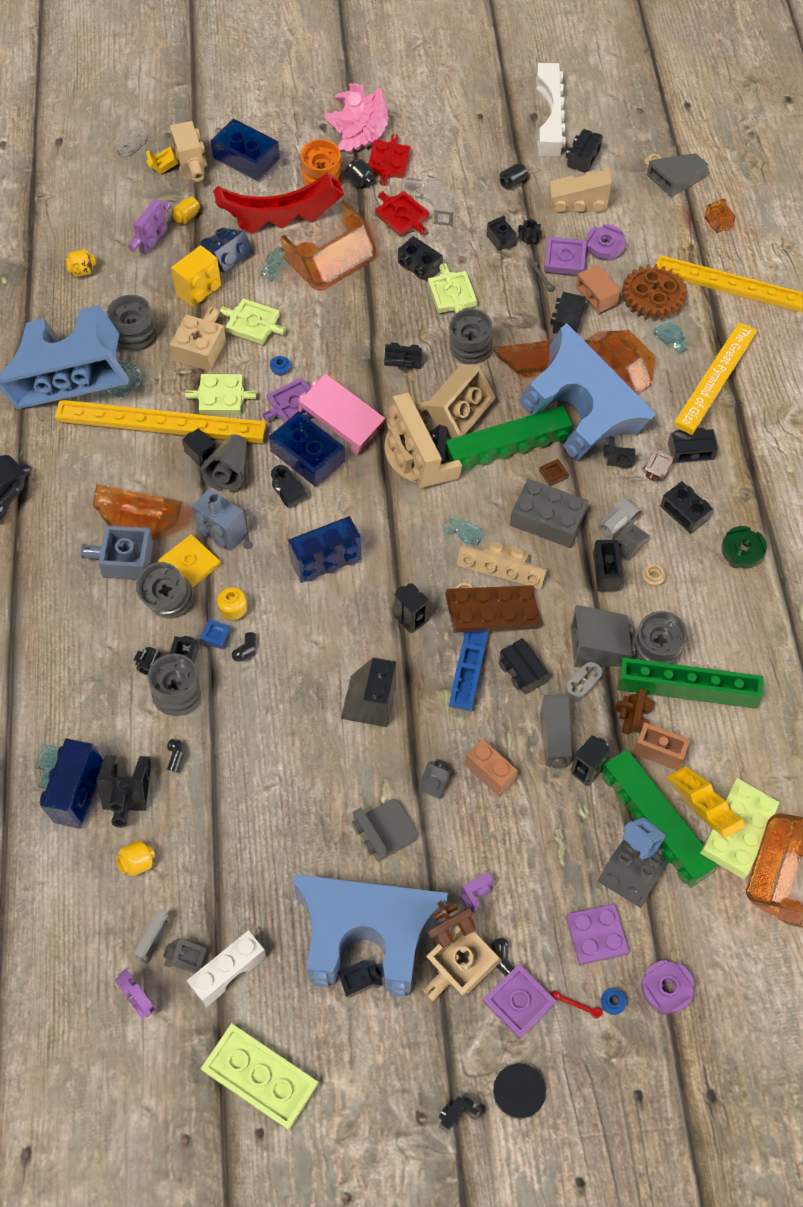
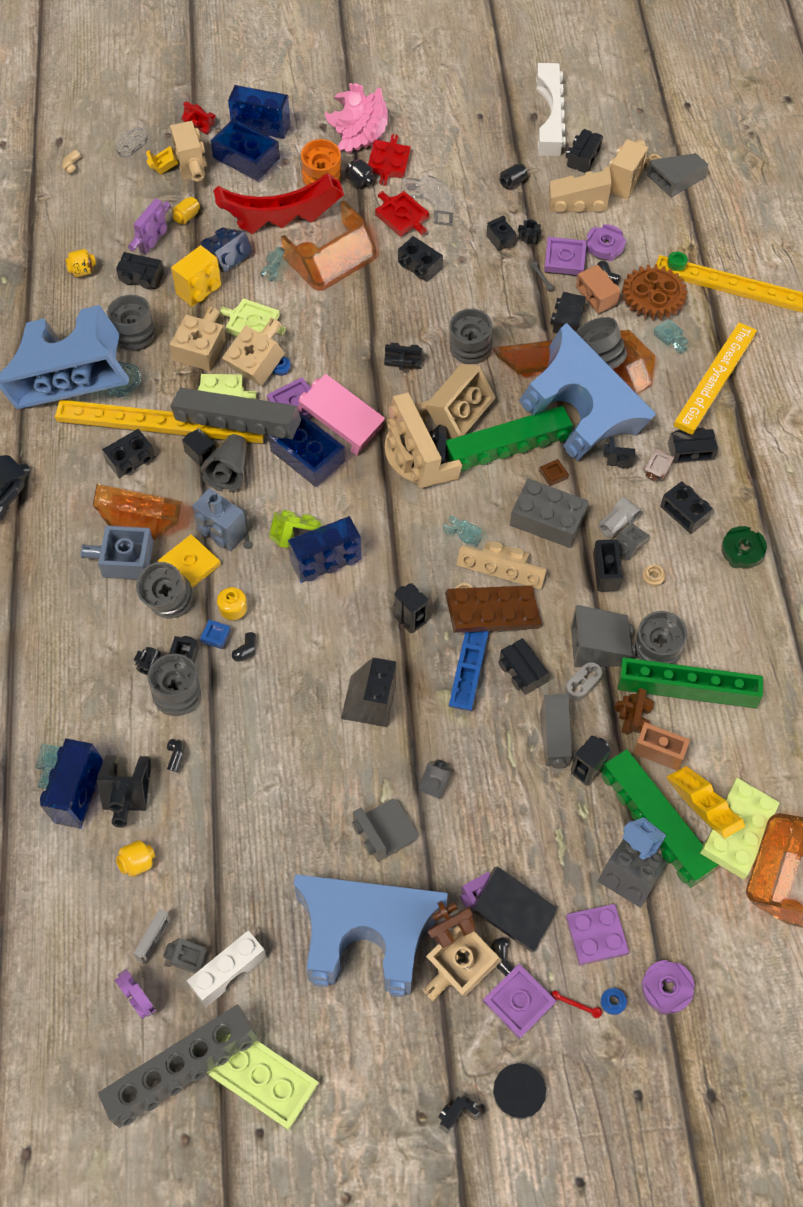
black piece [271,465,307,508] -> none
black bracket [338,960,383,997] -> none
yellowish green plate [428,263,477,313] -> none
nougat brick [465,739,518,797] -> none
clear orange brick [704,198,736,234] -> none
none -> tan arm [62,150,81,174]
none -> dark grey brick [98,1004,259,1128]
none -> black brick [102,428,155,478]
none -> black brick [116,252,164,289]
none -> dark grey brick [170,387,301,439]
none -> red hips [181,102,216,134]
none -> tan brick [222,317,285,386]
none -> clear blue brick [228,85,291,139]
none -> lime bracket [268,510,327,548]
none -> black tile [471,866,557,952]
none -> dark grey wheel [576,317,627,369]
none -> black arm [597,261,621,285]
none -> tan brick [608,139,648,199]
none -> green tile [667,252,688,271]

